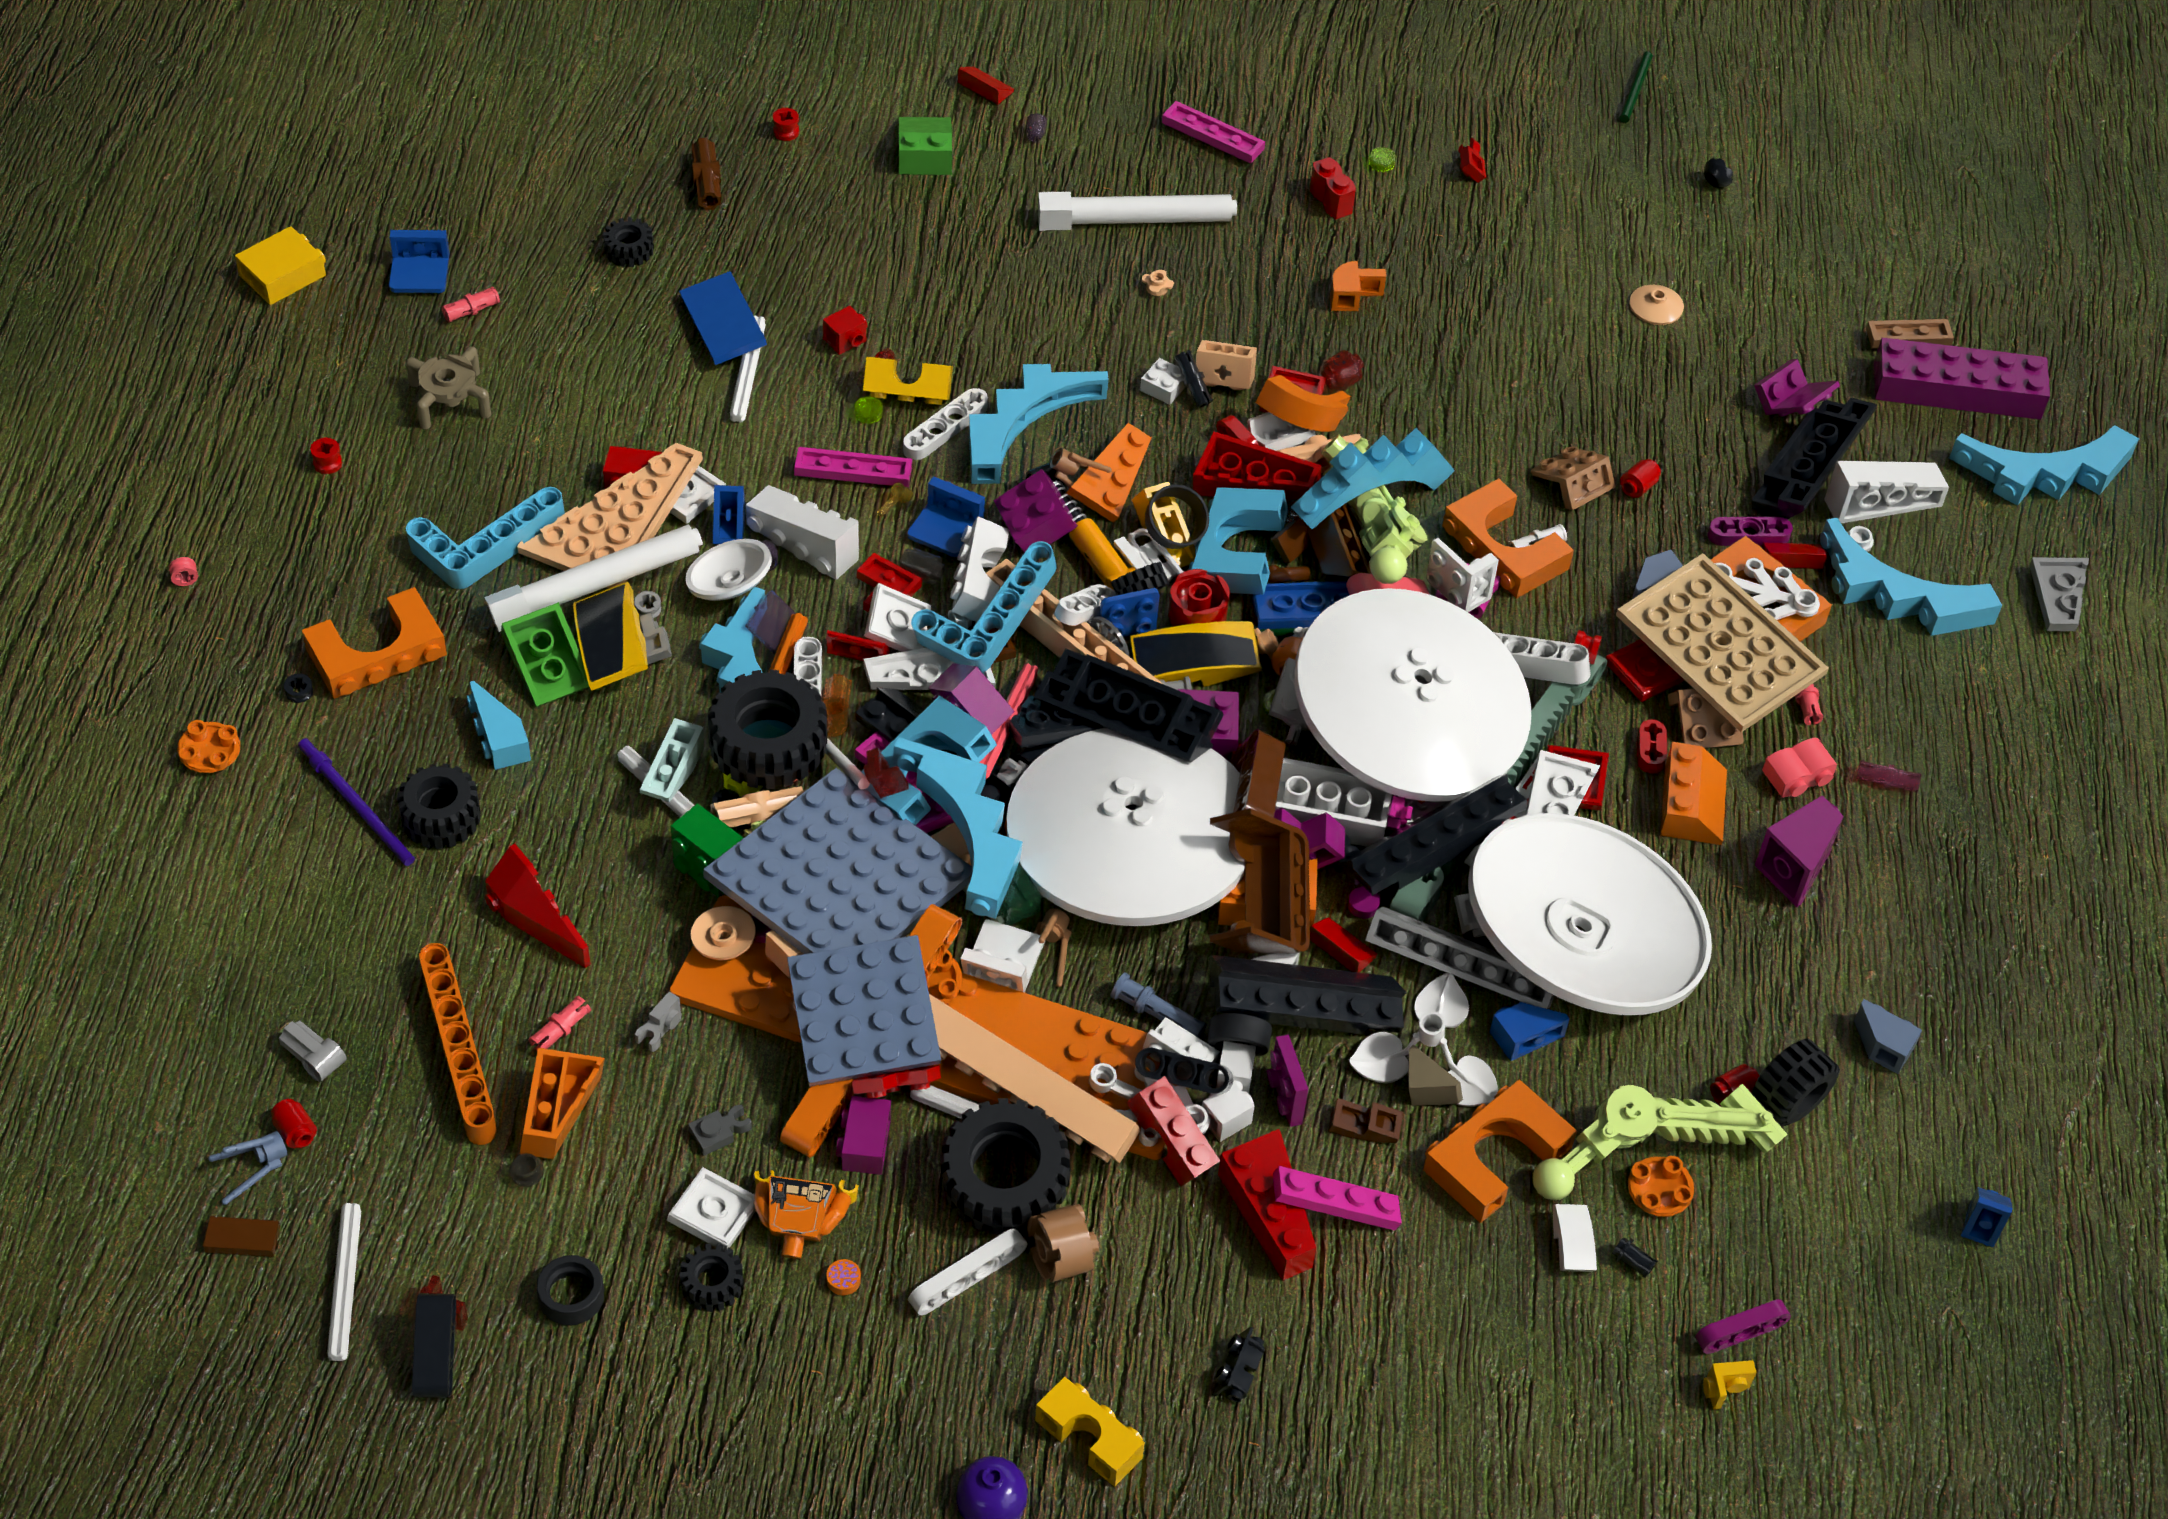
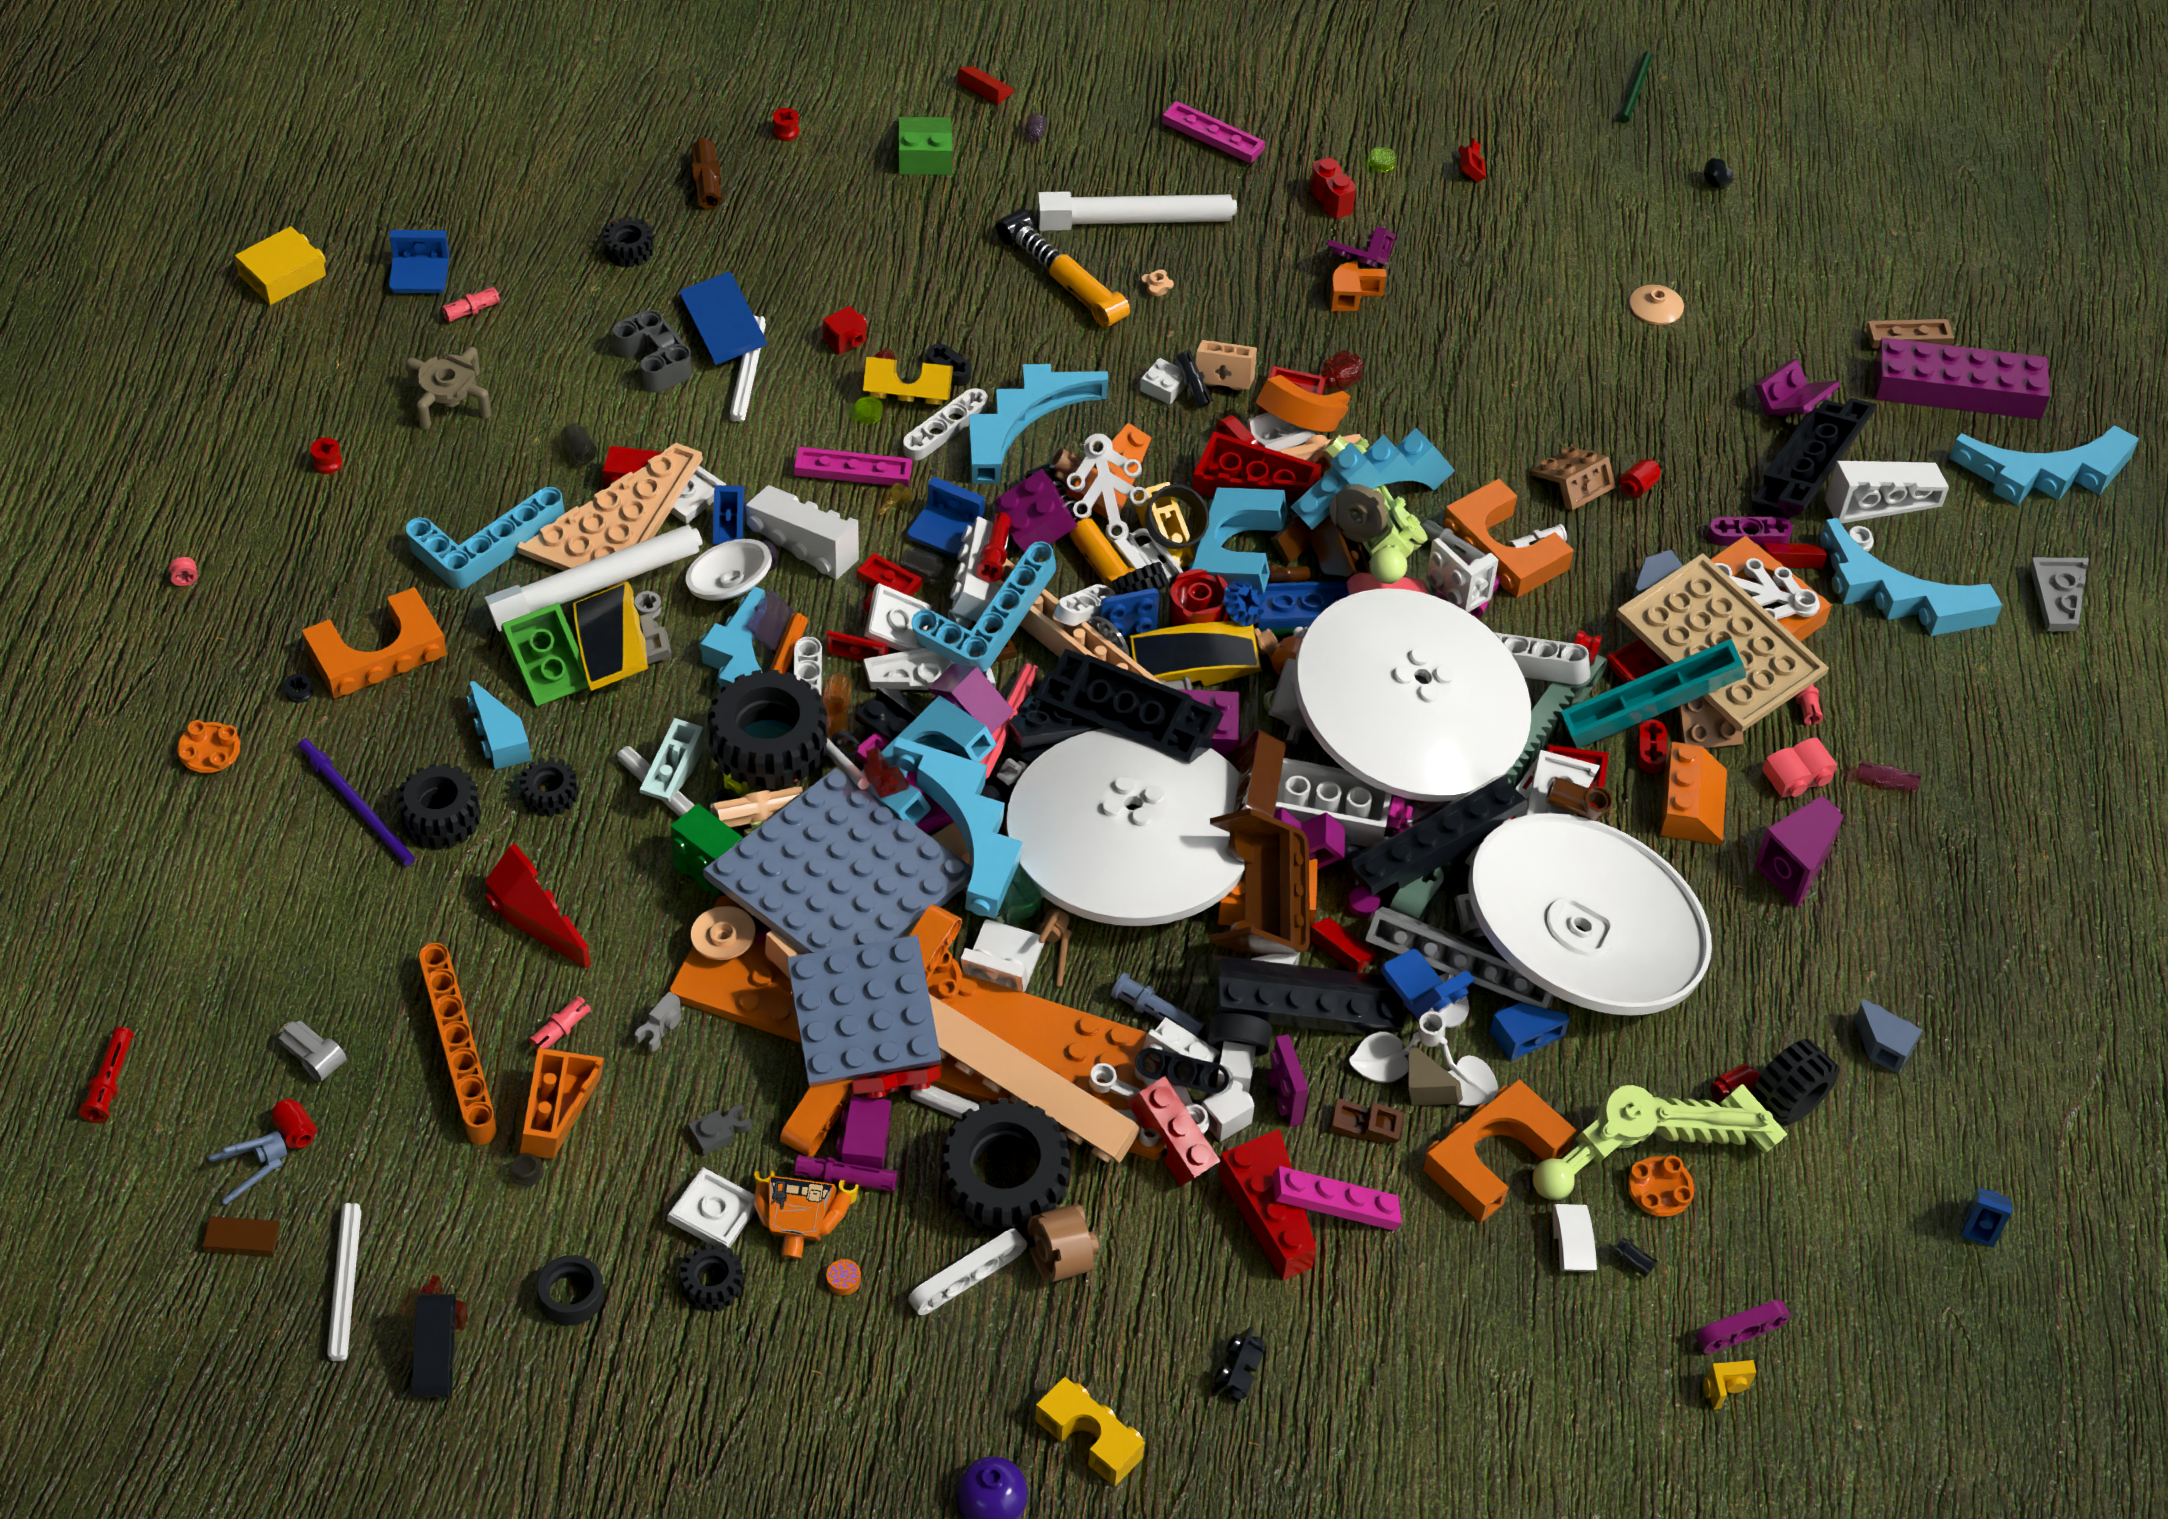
none -> red pin [78,1027,134,1123]
none -> black tyre [520,757,578,817]
none -> clear smoke brick [560,424,597,465]
none -> dark grey beam [613,310,692,392]
none -> magenta pin [794,1155,898,1192]
none -> black pin [831,730,859,756]
none -> black beam [927,344,972,386]
none -> red pin [976,512,1012,582]
none -> piece [995,209,1130,328]
none -> white plant [1067,434,1148,544]
none -> blue gear [1224,579,1264,627]
none -> magenta bracket [1326,226,1396,268]
none -> dark tan plate [1330,484,1387,542]
none -> blue bracket [1380,949,1475,1020]
none -> light grey axle [1421,520,1486,565]
none -> reddish brown piece [1545,776,1612,822]
none -> teal brick [1561,638,1747,749]

